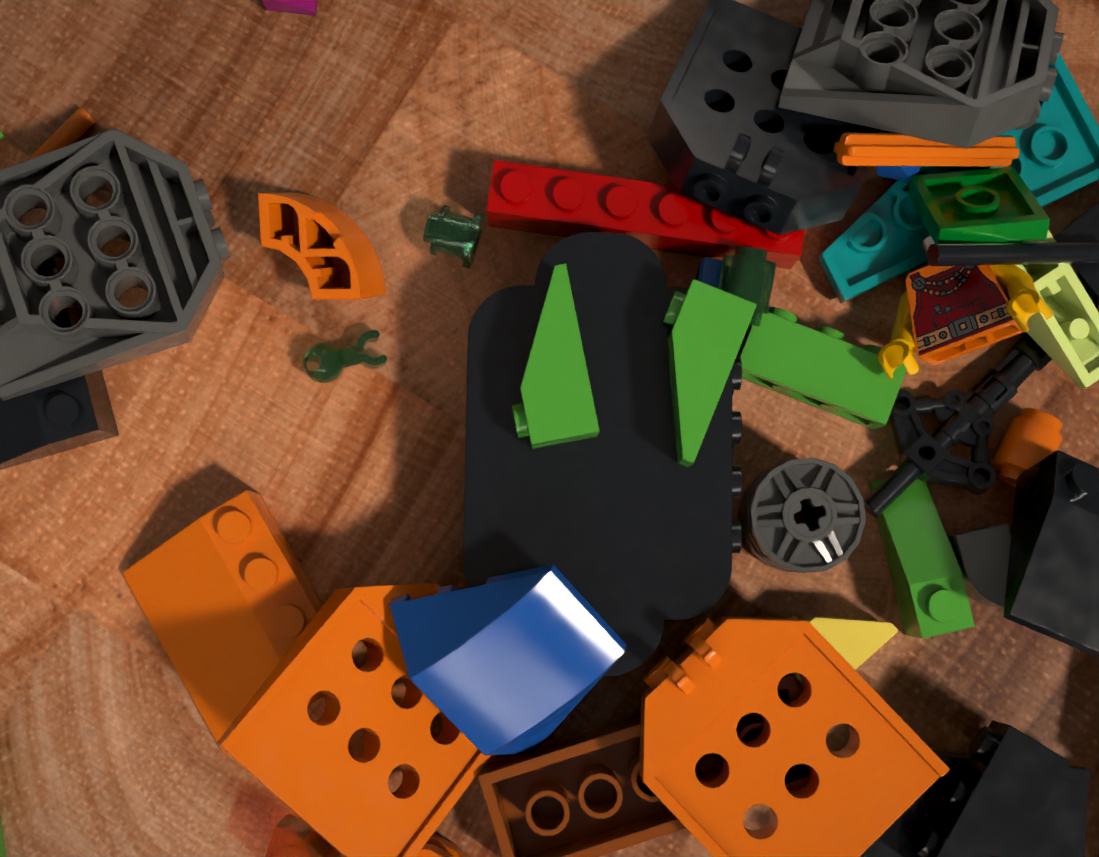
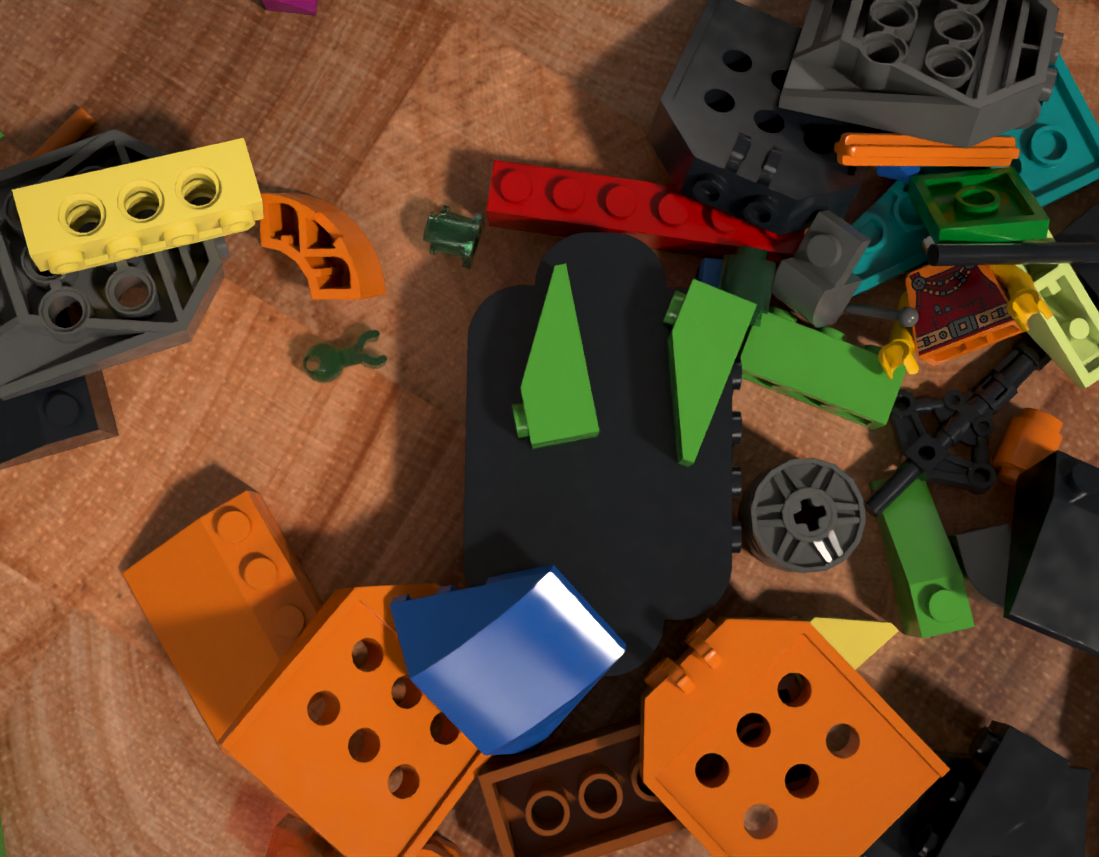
none -> light yellow brick [12,138,264,275]
none -> dark grey brick [772,210,871,328]
none -> dark grey hinge [843,303,919,327]

